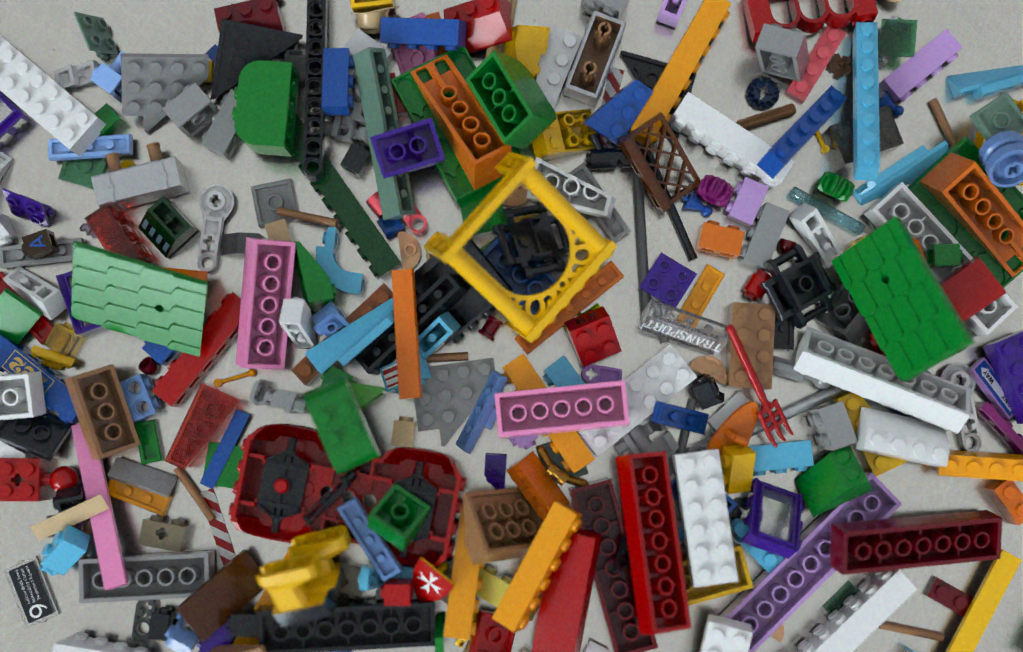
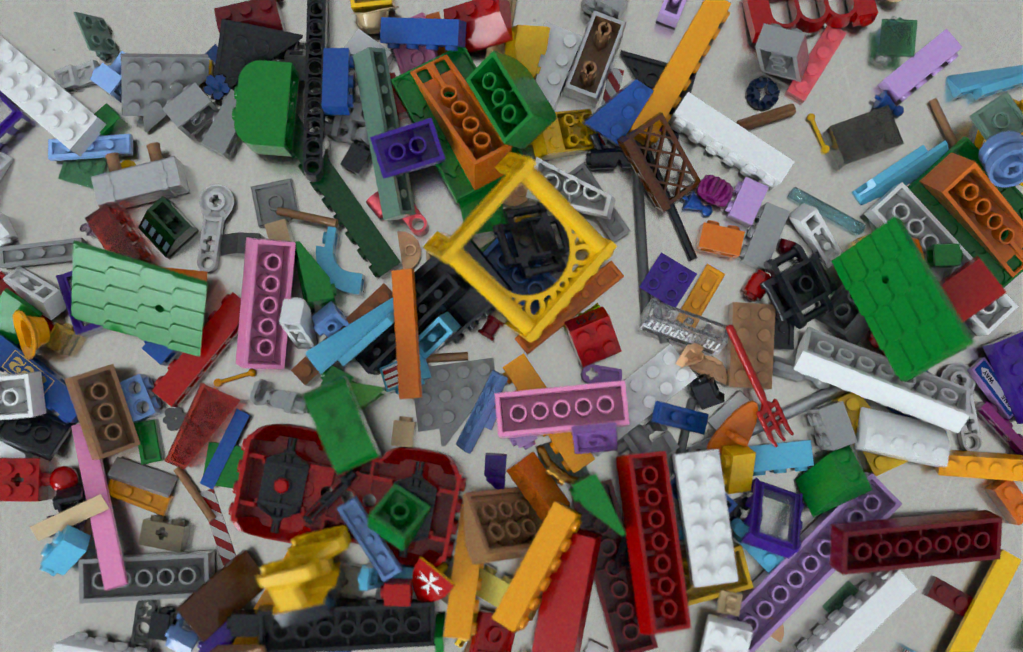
dark purple hinge [2,188,55,227] -> none
piece [4,555,60,628] -> none
dark brown brick [21,229,60,260] -> none
yellow plate [31,345,75,370] -> none
dark red hinge [138,356,158,375] -> none
blue tile [376,217,405,239] -> none
medium azure brick [543,355,585,387] -> none
blue brick [757,85,847,179] -> none
green gear [817,171,855,202] -> none
reddish brown plant [827,53,852,79] -> none
medium azure brick [852,22,880,181] -> none
medium nougat bar [879,621,944,642] -> none
none -> light orange hat [13,310,50,360]
none -> dark grey plant [163,407,188,431]
none -> blue plant [203,75,230,100]
none -> green slope [569,472,626,536]
none -> medium lavender tile [572,422,618,454]
none -> light nougat plate [676,343,704,367]
none -> tan tile [716,589,743,617]

